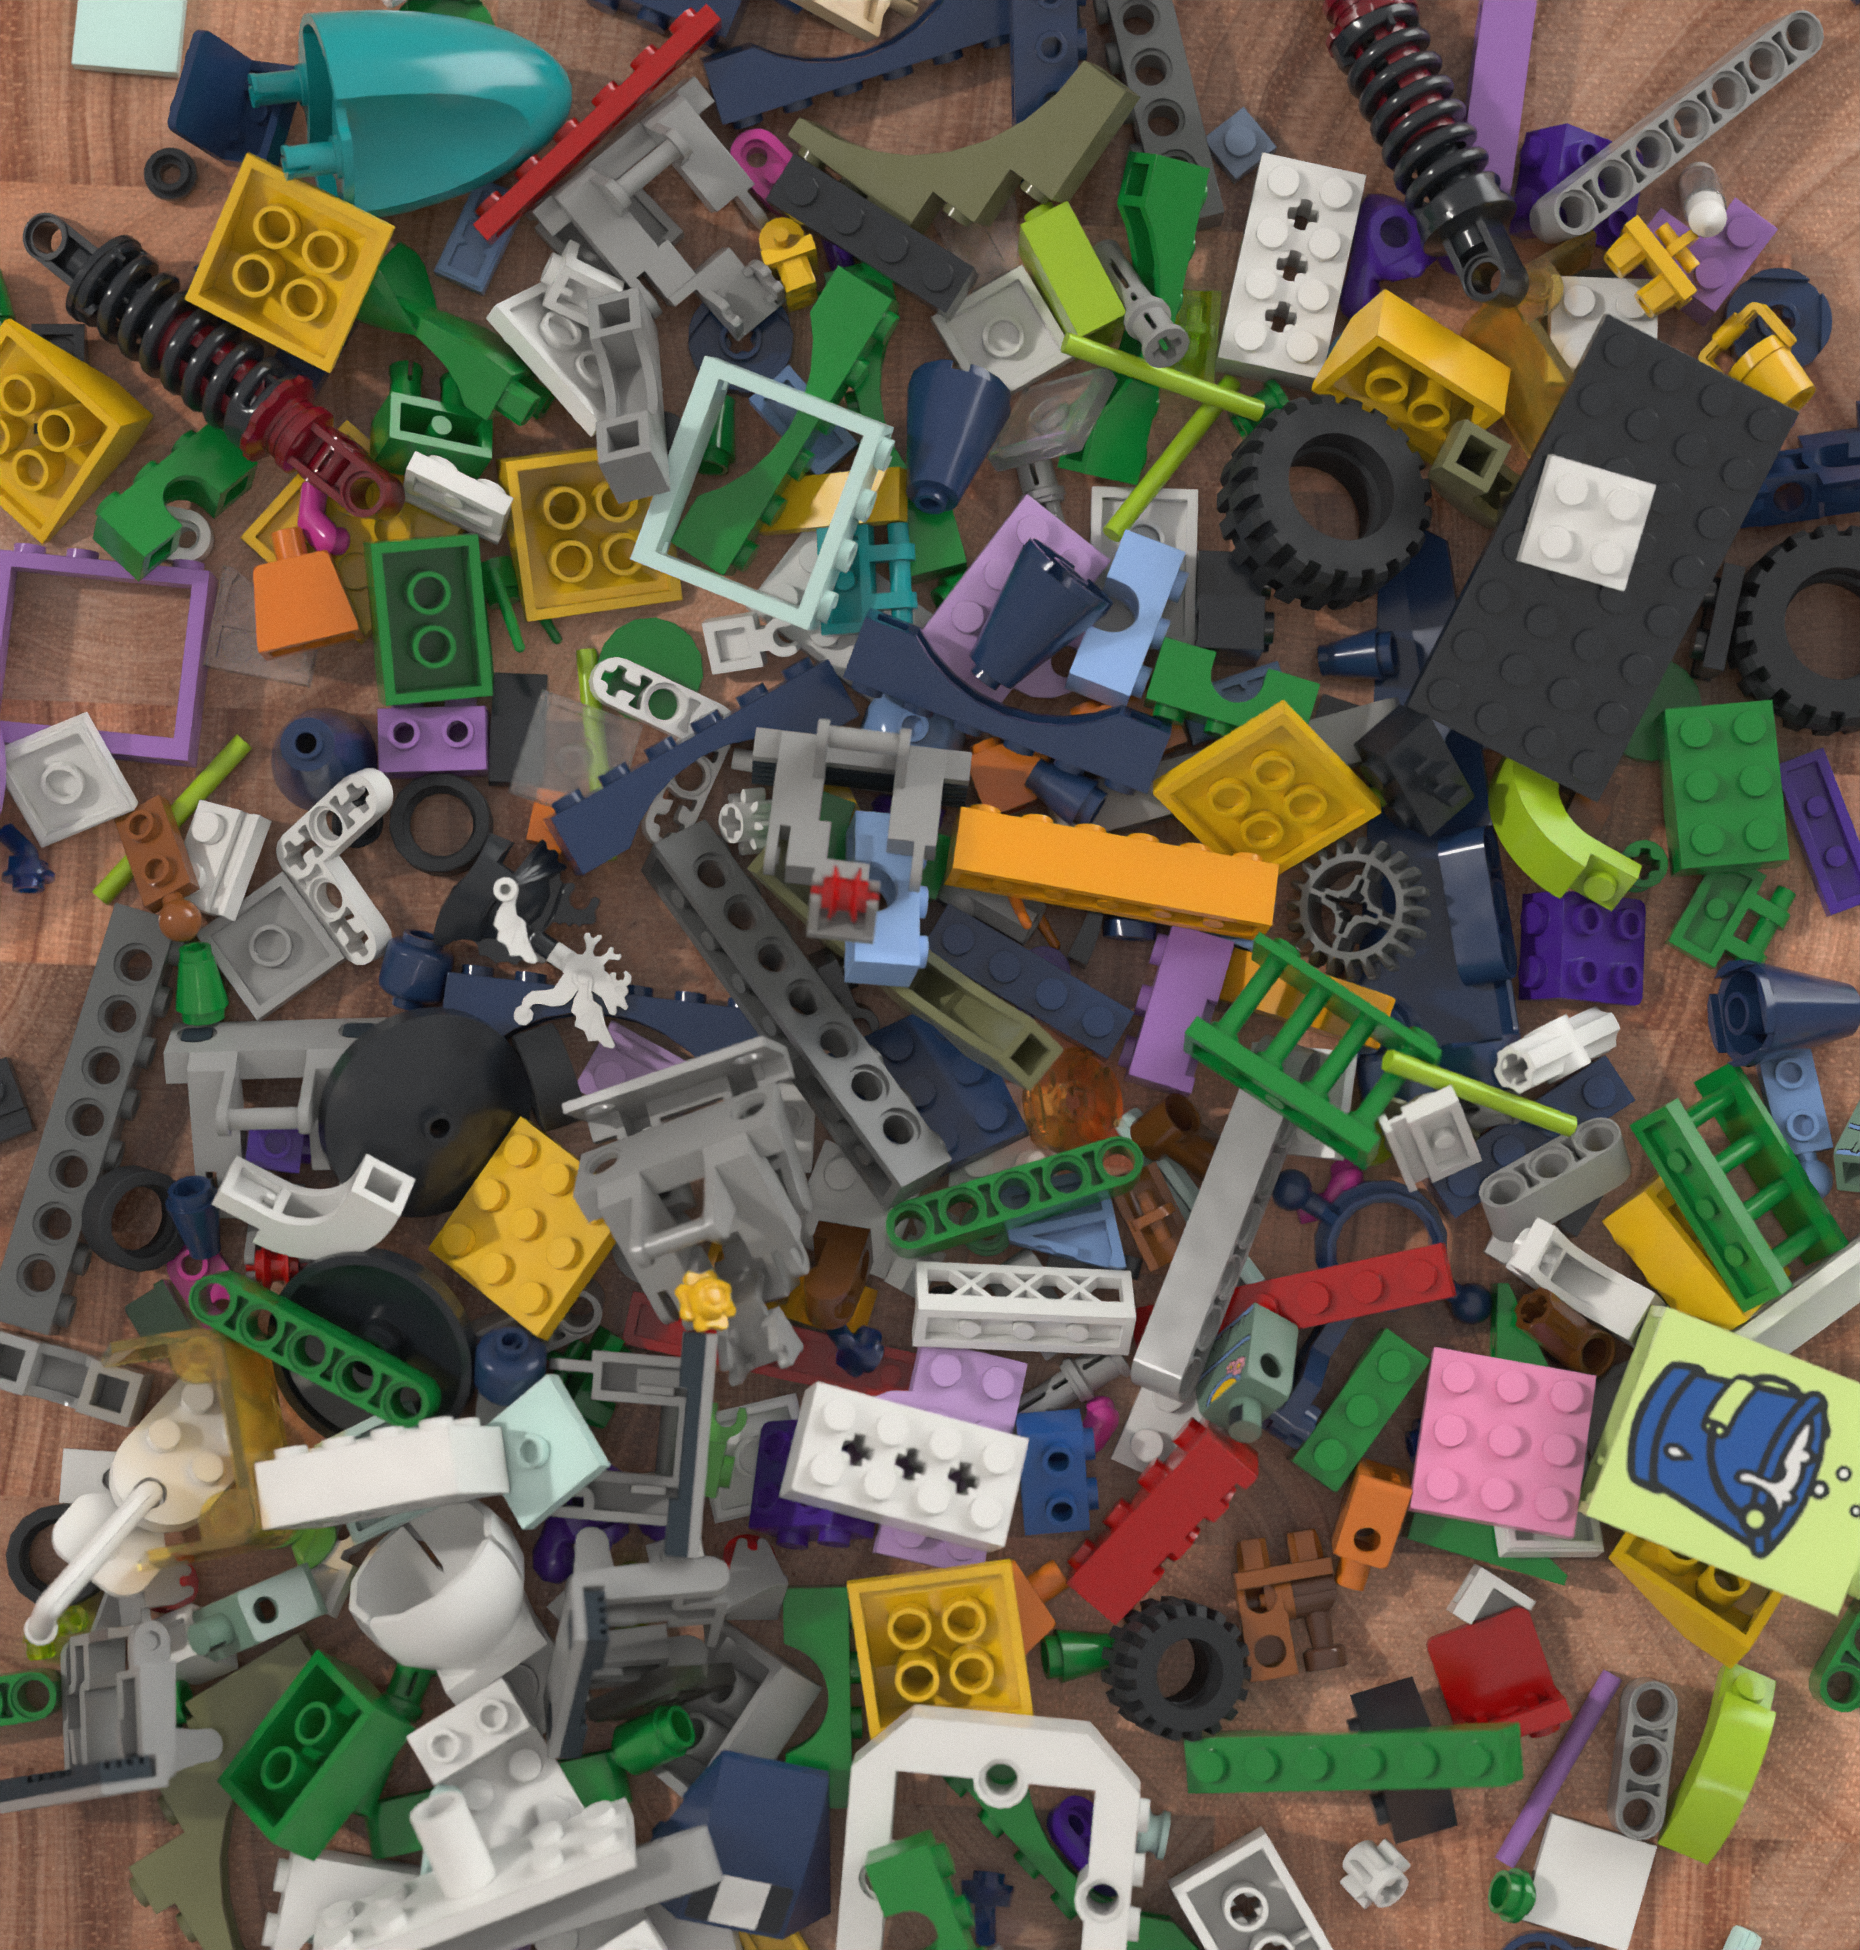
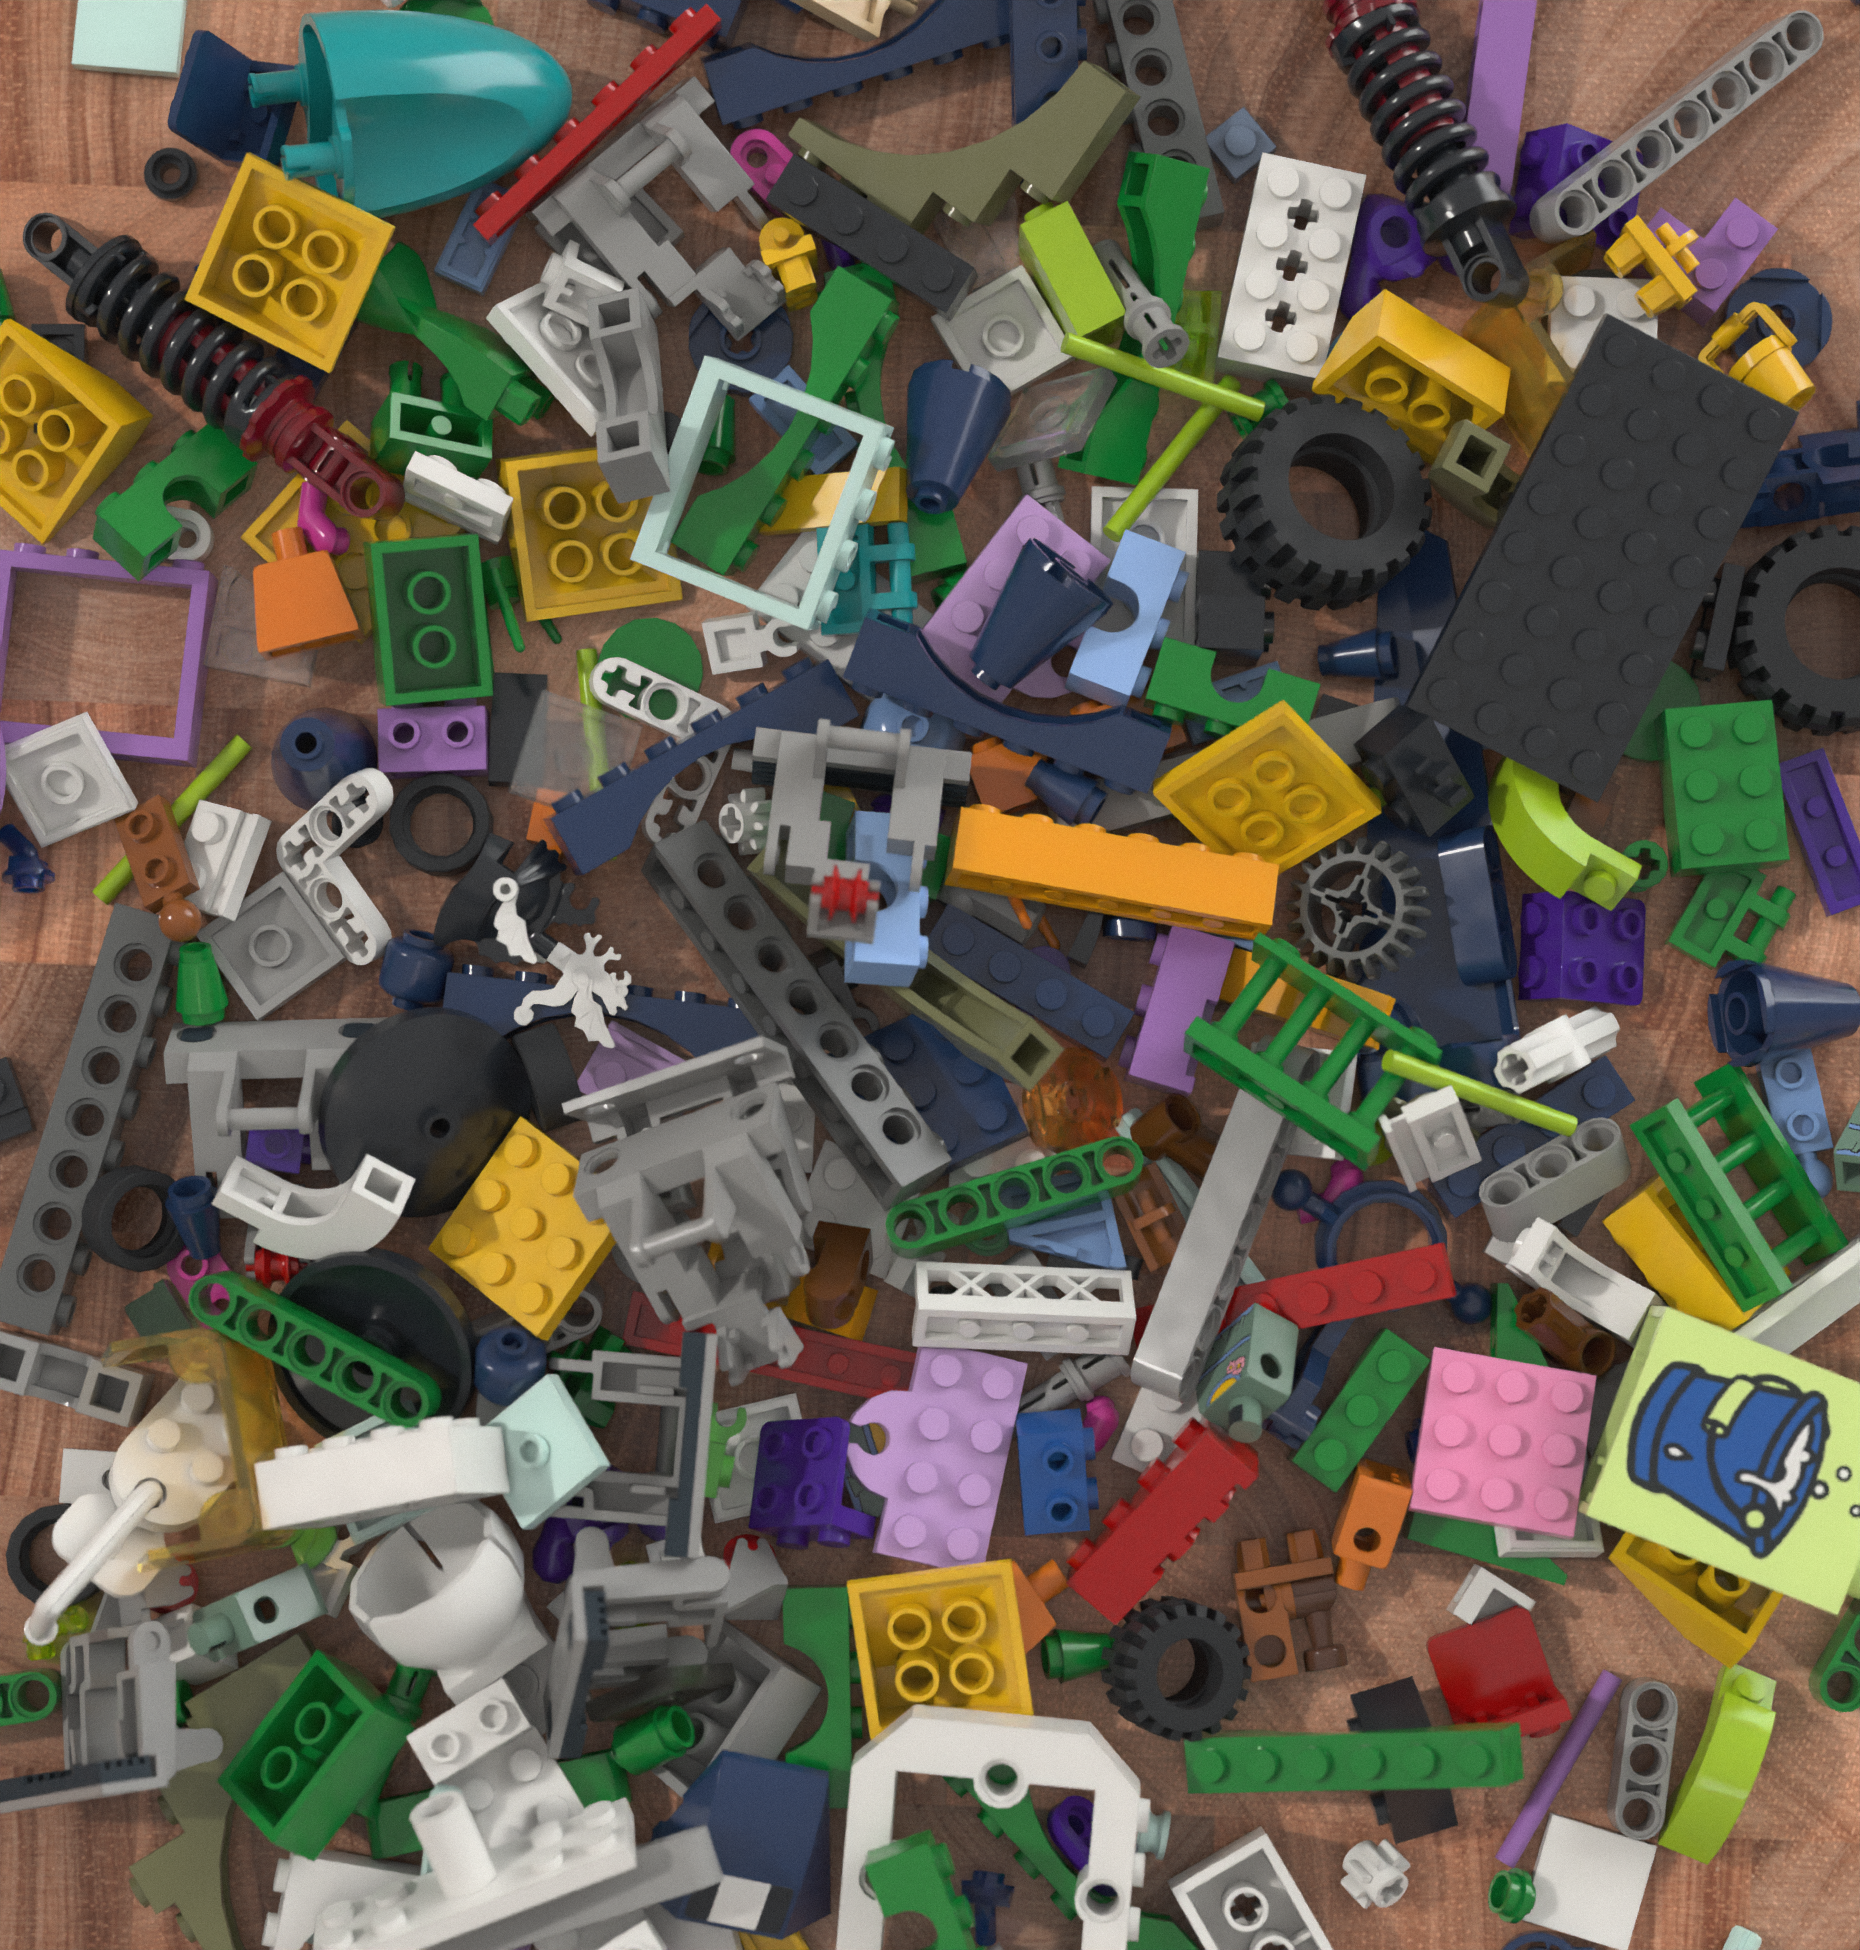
yellow plant [674,1270,737,1333] -> none
white brick [779,1382,1029,1553] -> none
clear blue plate [823,1324,885,1378] -> none
white plate [1516,455,1656,591] -> none
piece [1679,162,1727,237] -> none

